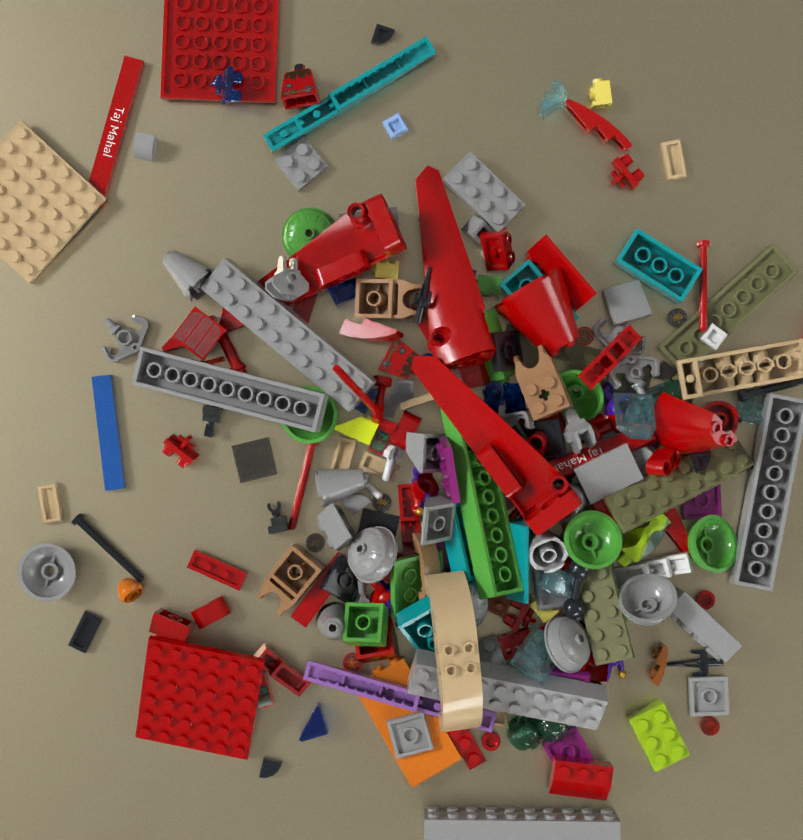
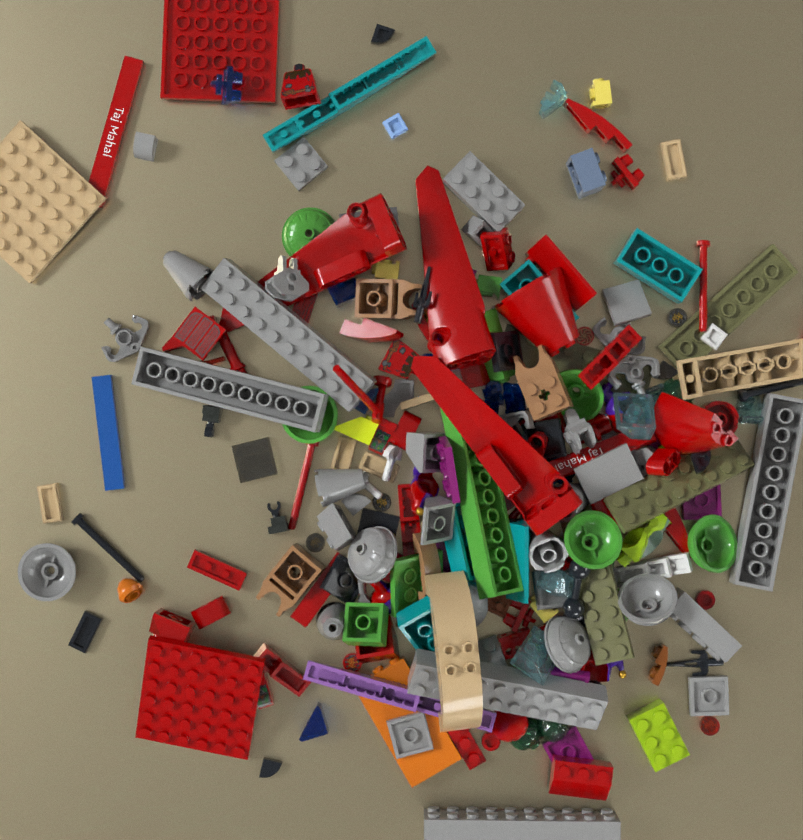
red hips [162,434,200,468] -> none
none -> red tile [492,710,528,742]
none -> sand blue brick [566,148,607,199]

